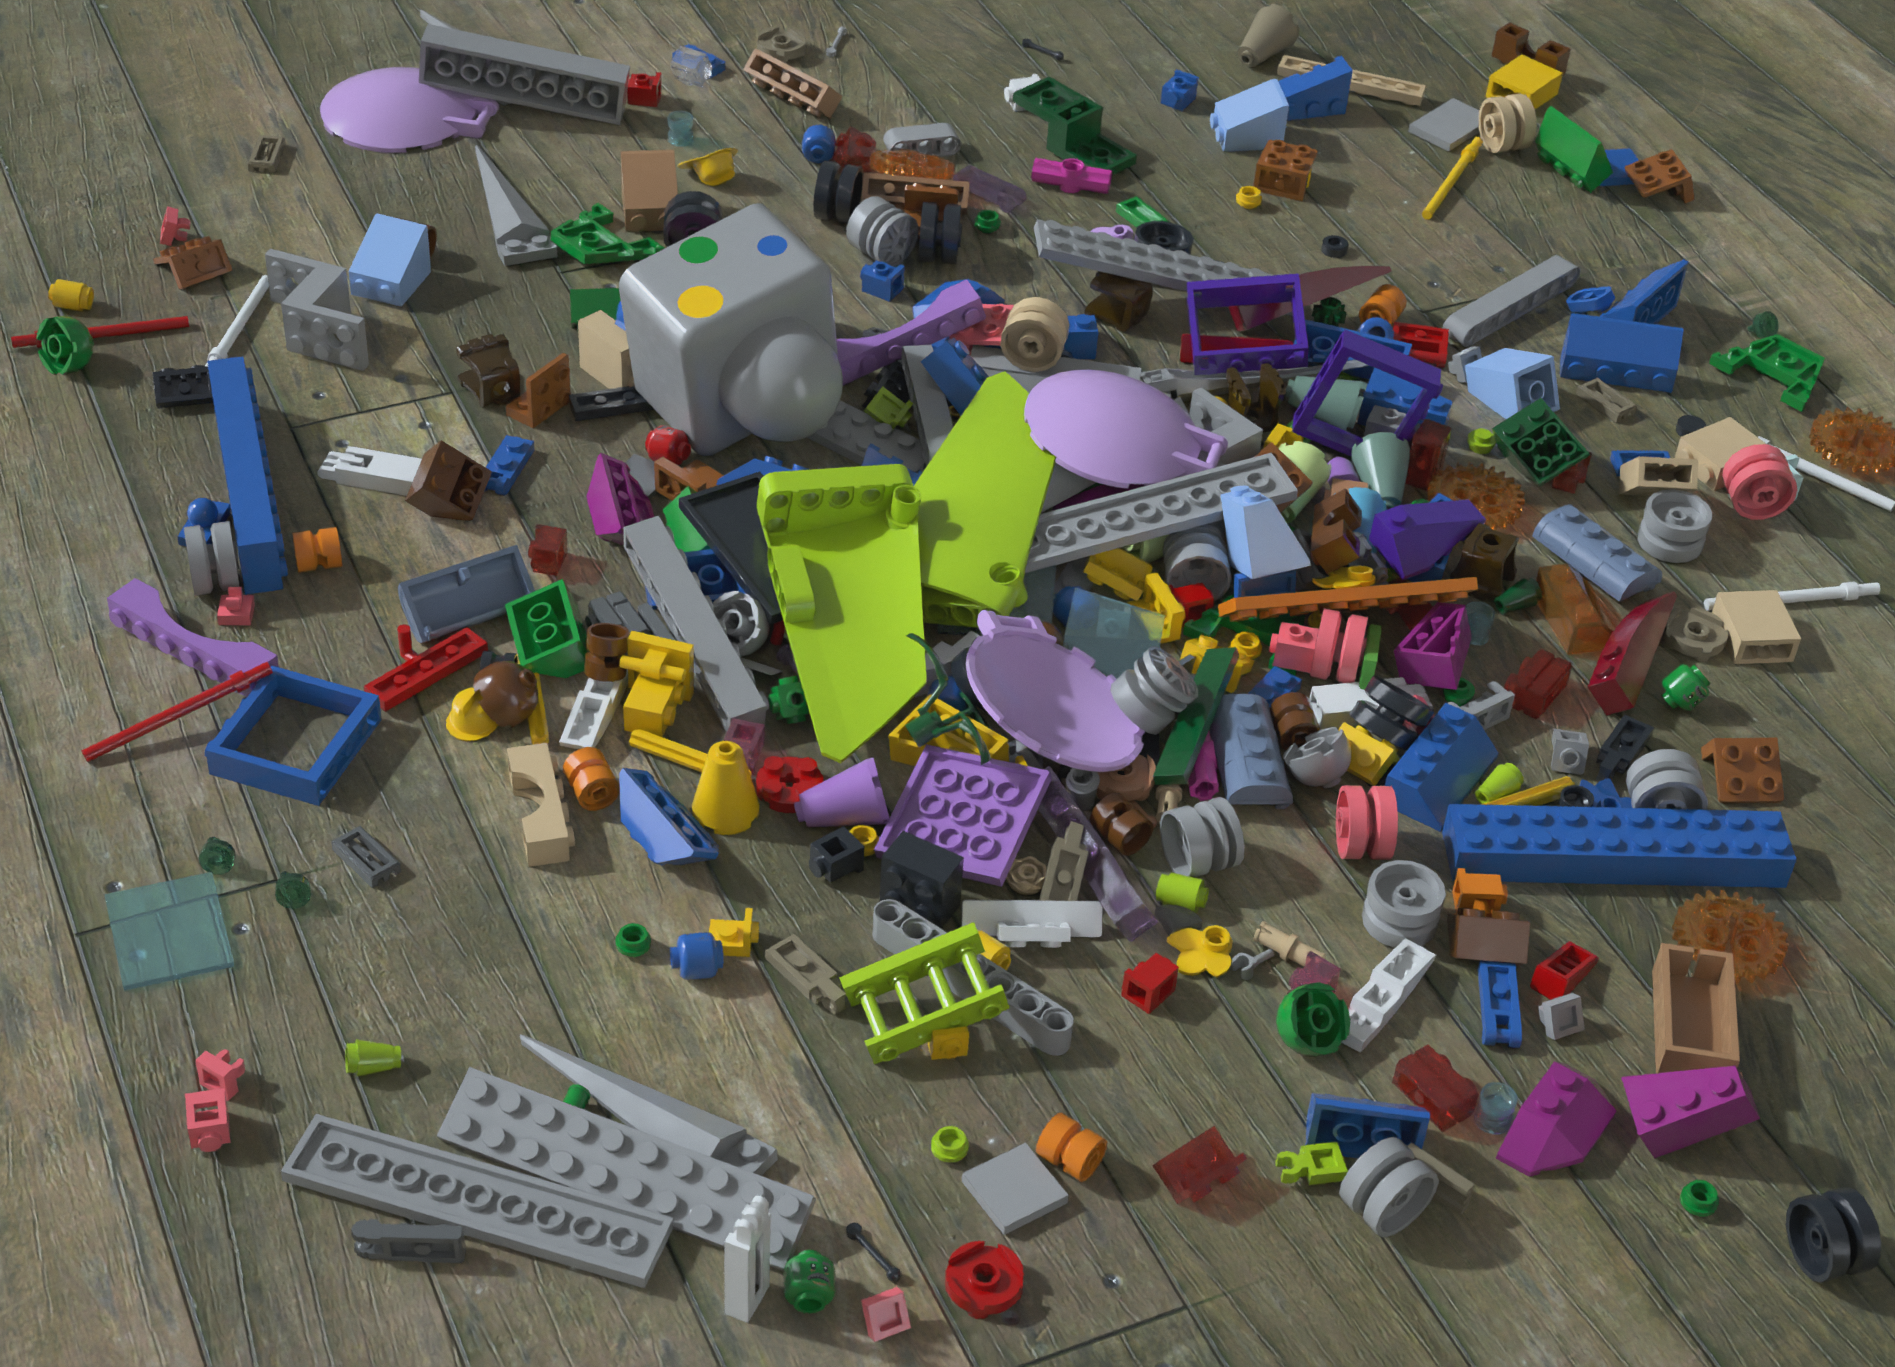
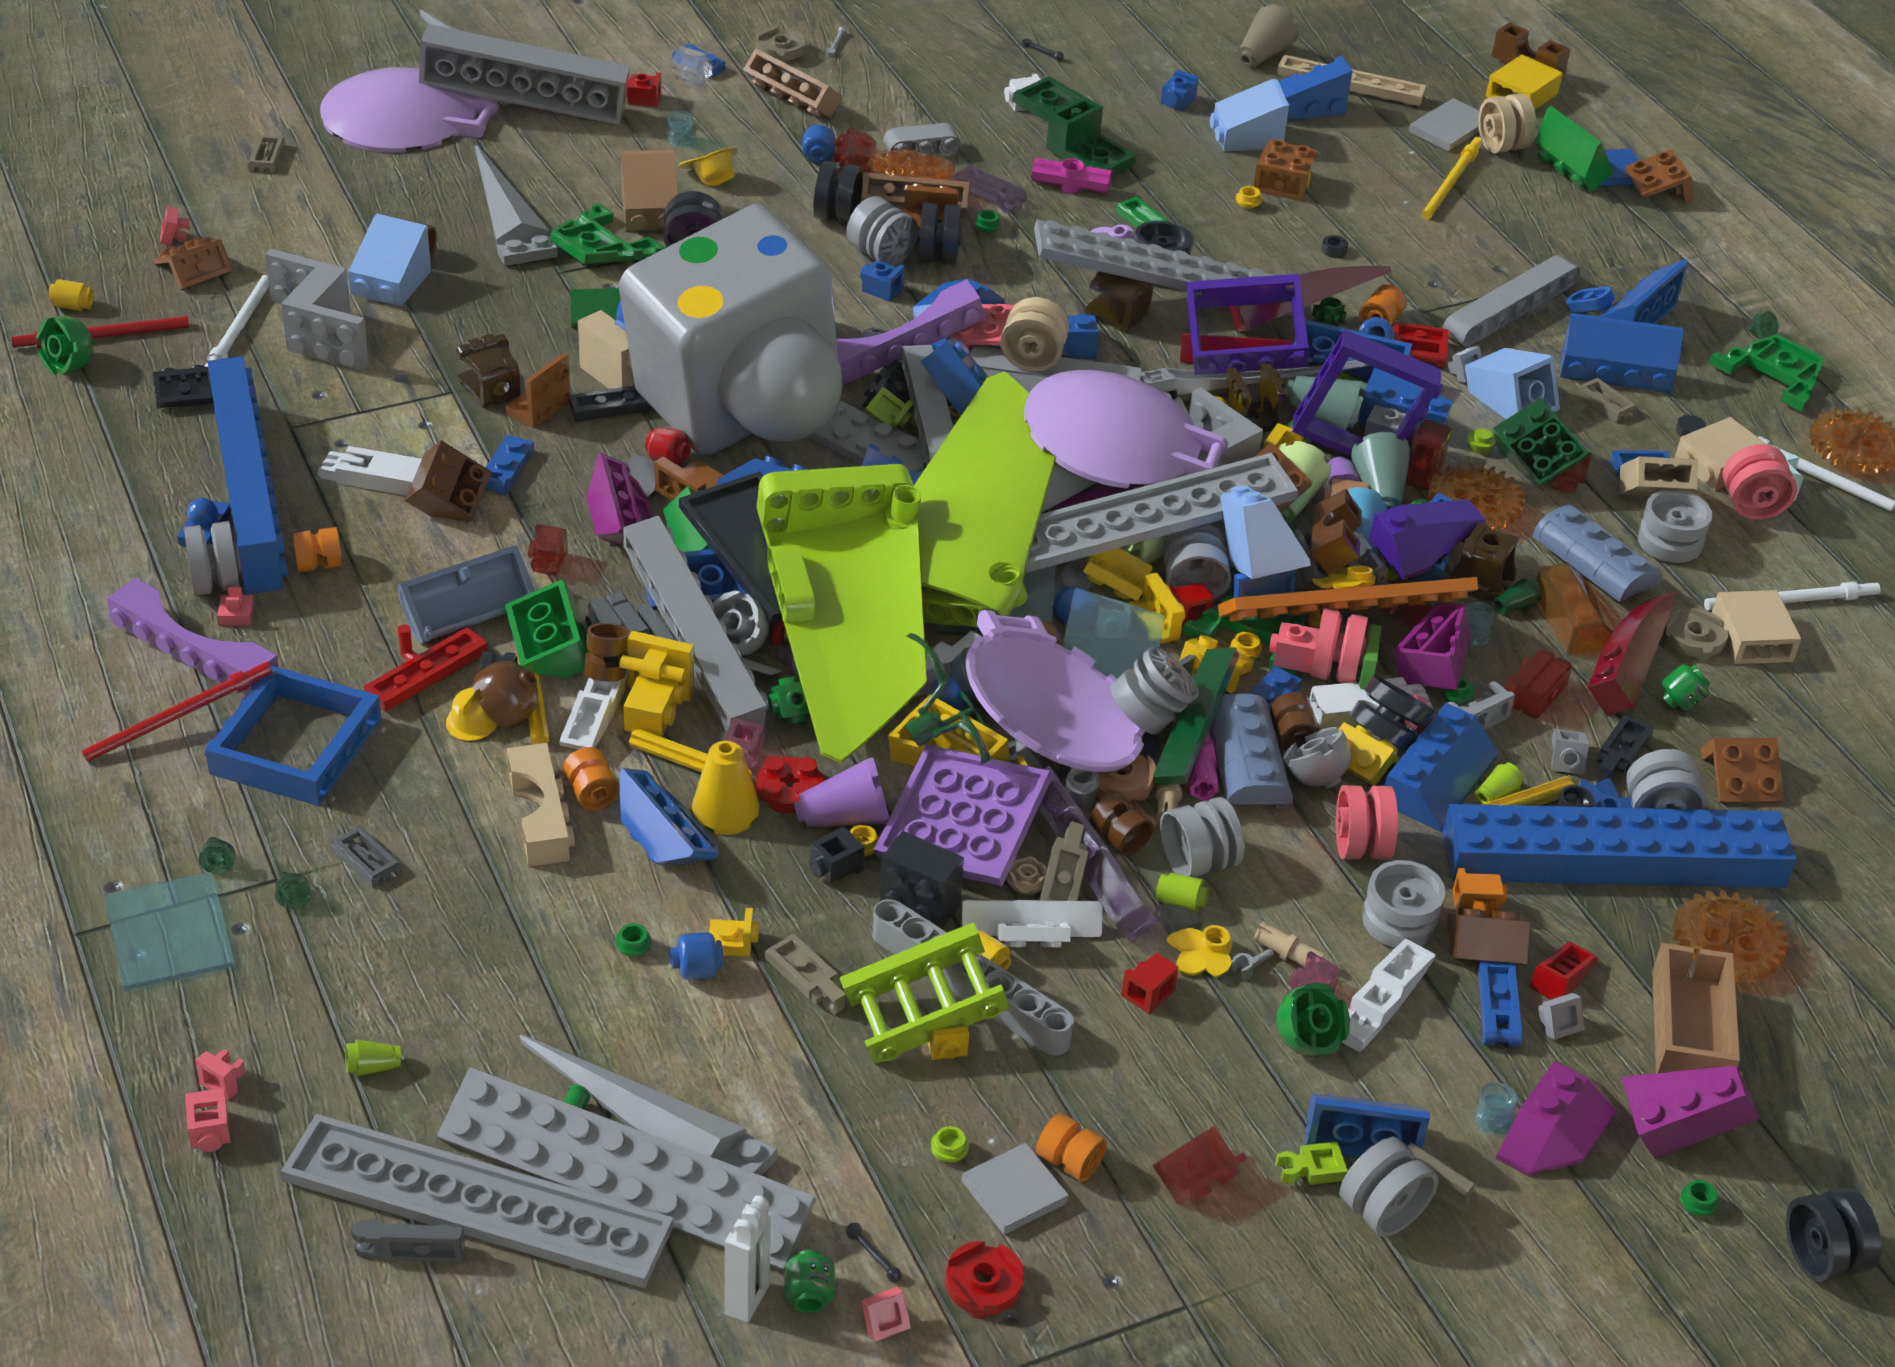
clear red brick [1392,1044,1479,1133] -> none

